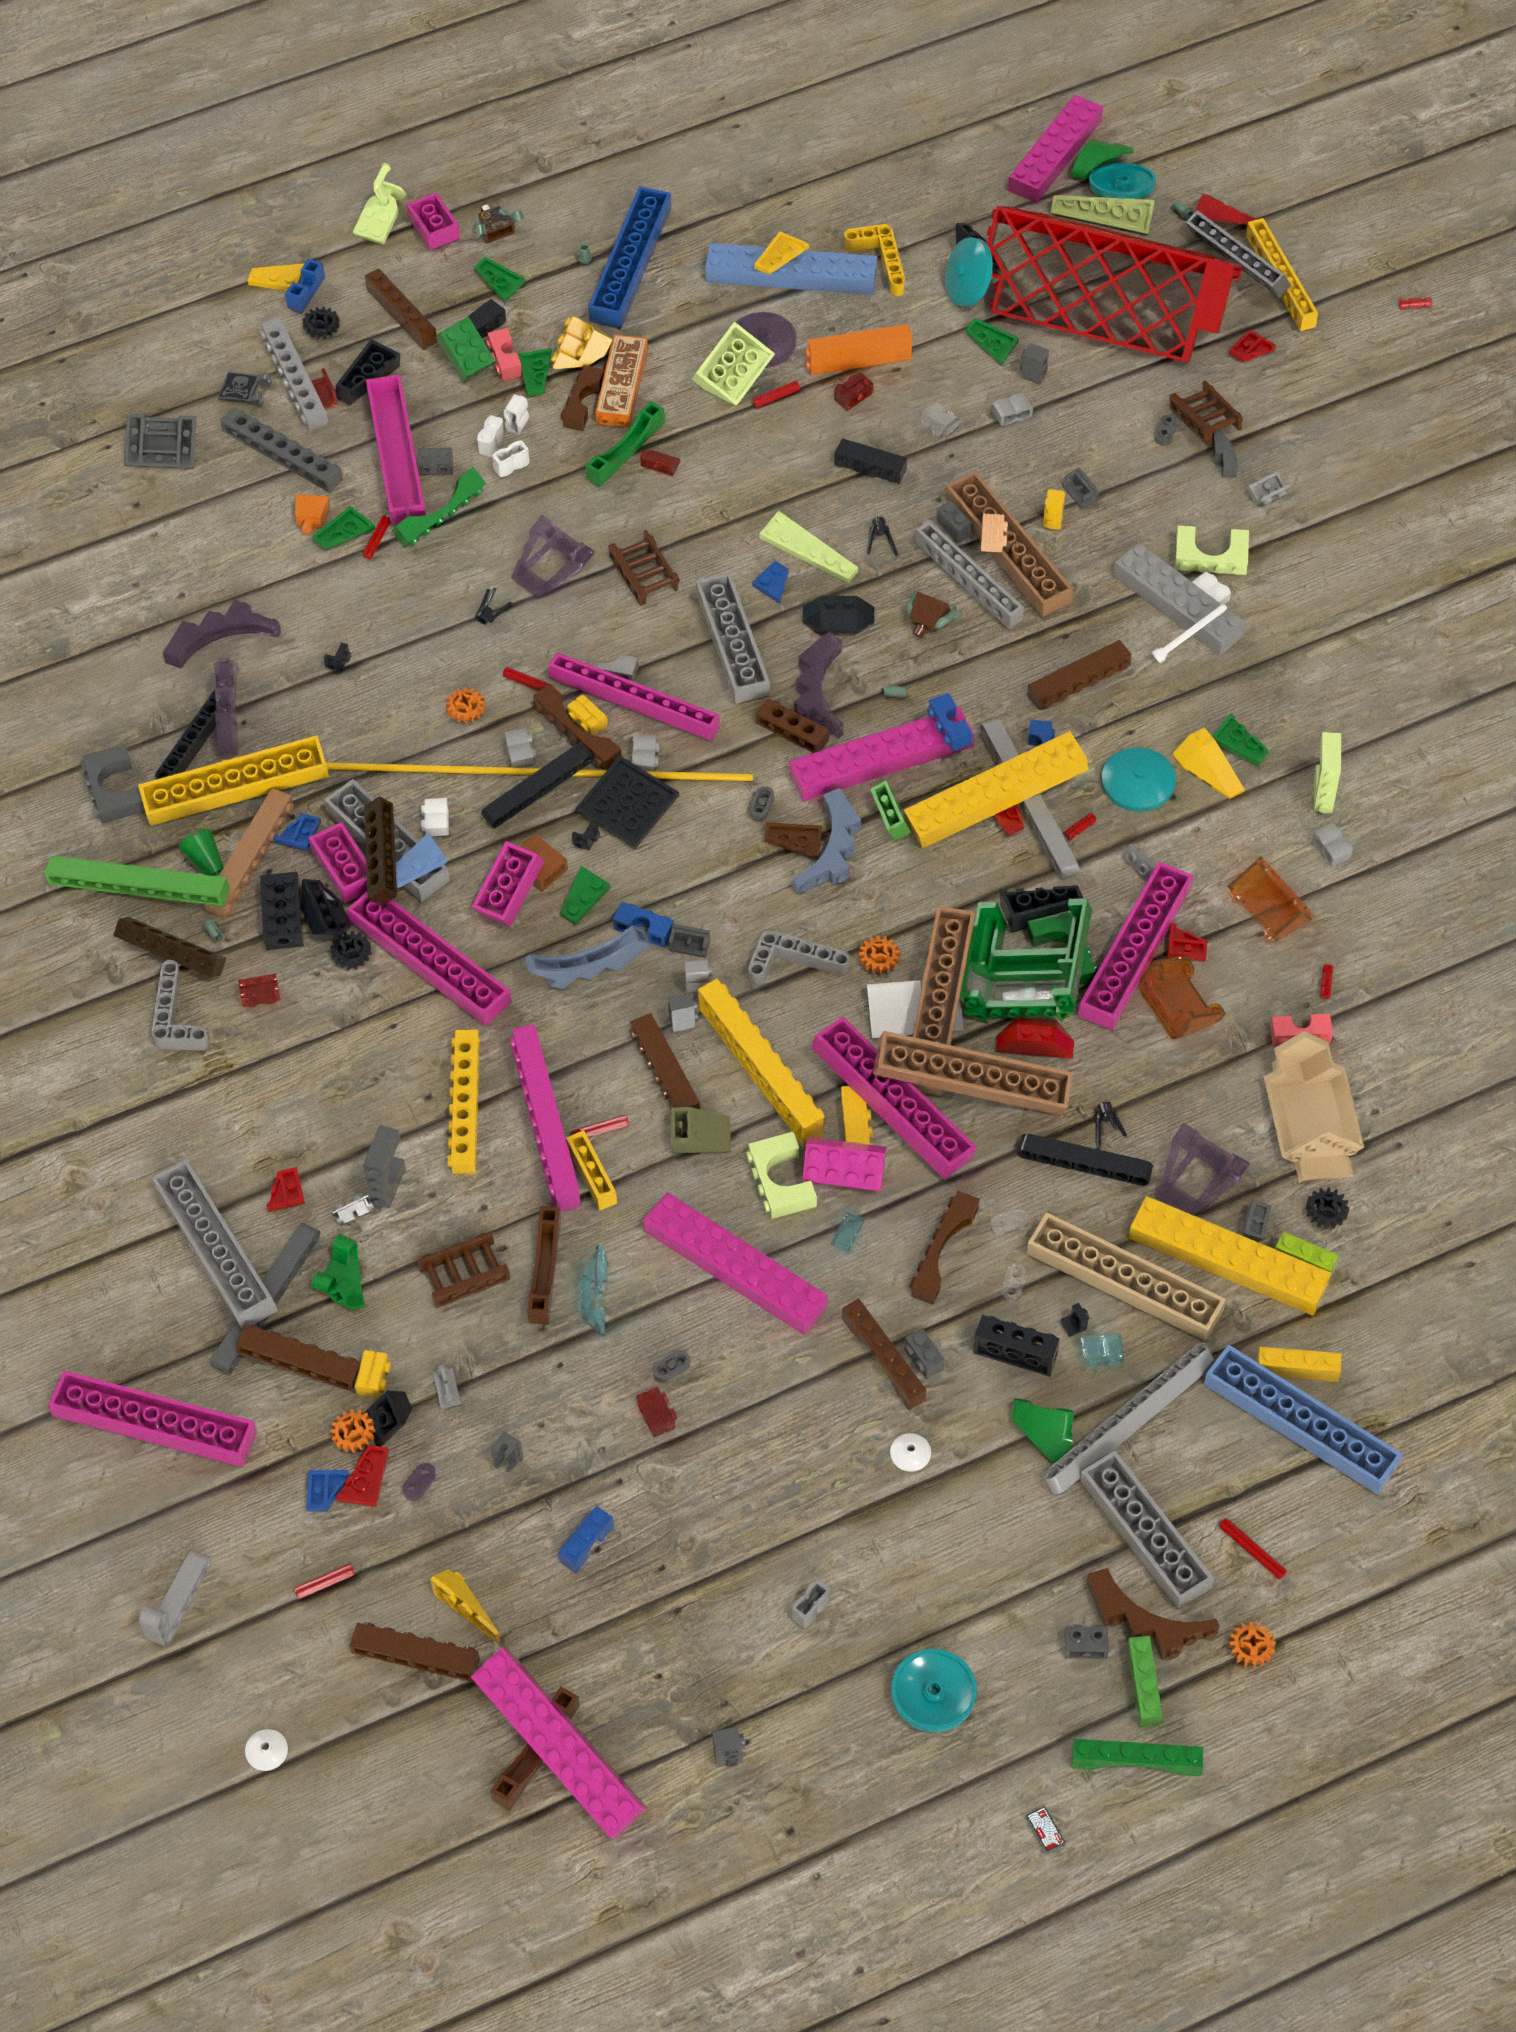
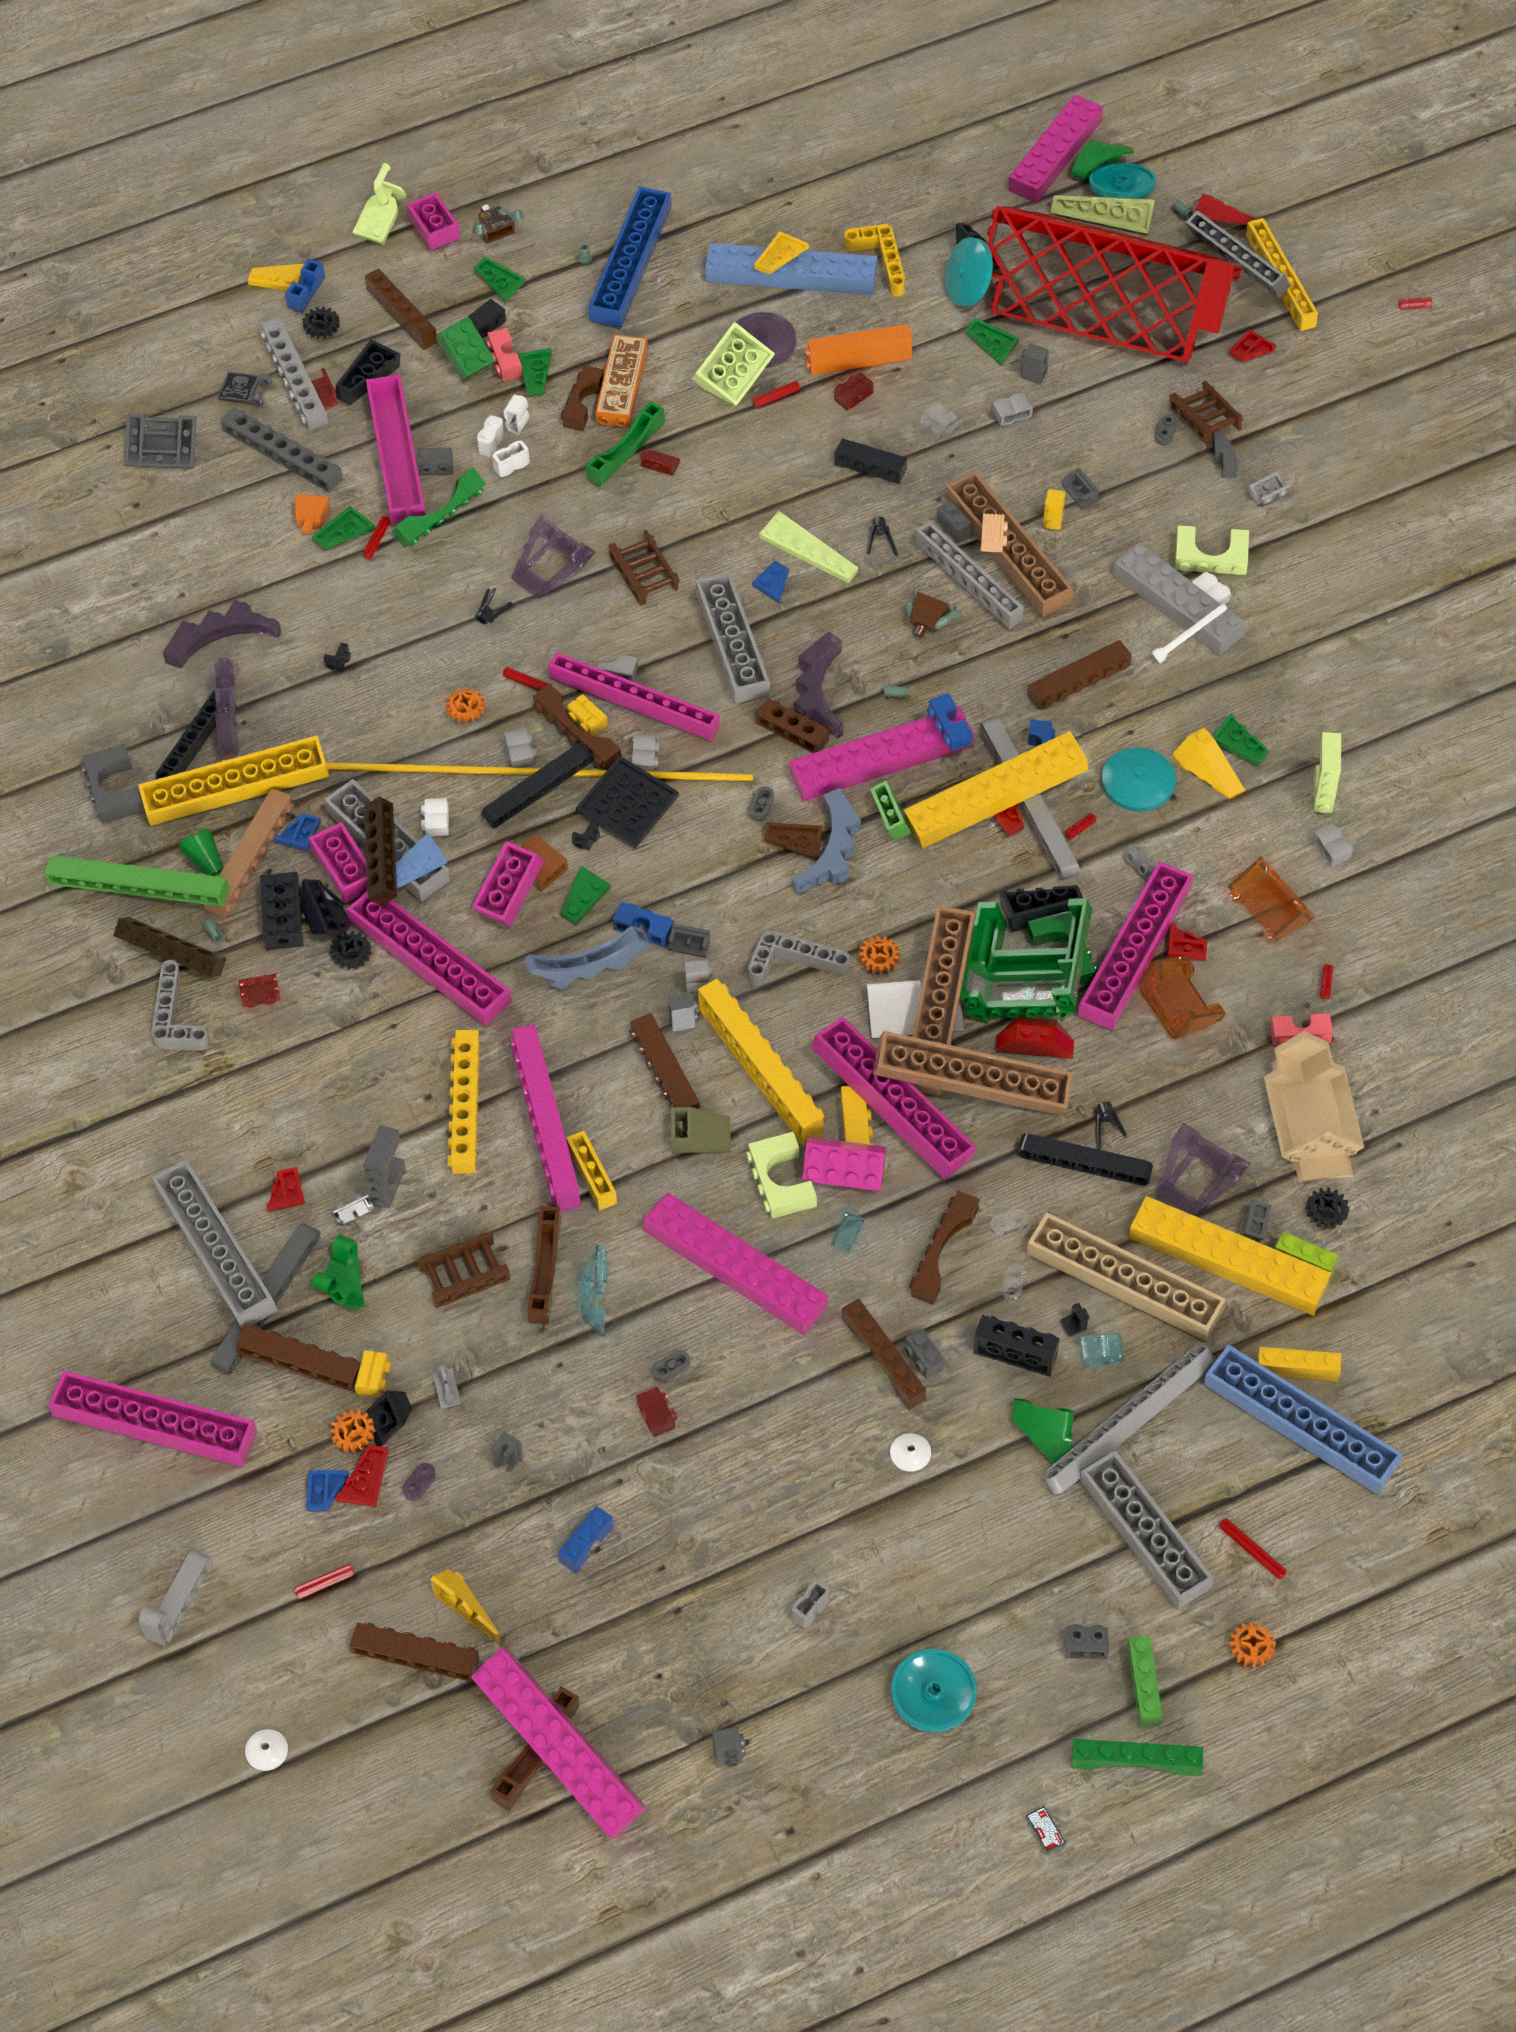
yellow brick [551,314,612,369] -> none
axle [572,1115,629,1137] -> none
black wedge [803,596,875,633] -> none
reddish brown arch [1086,1568,1220,1660] -> none

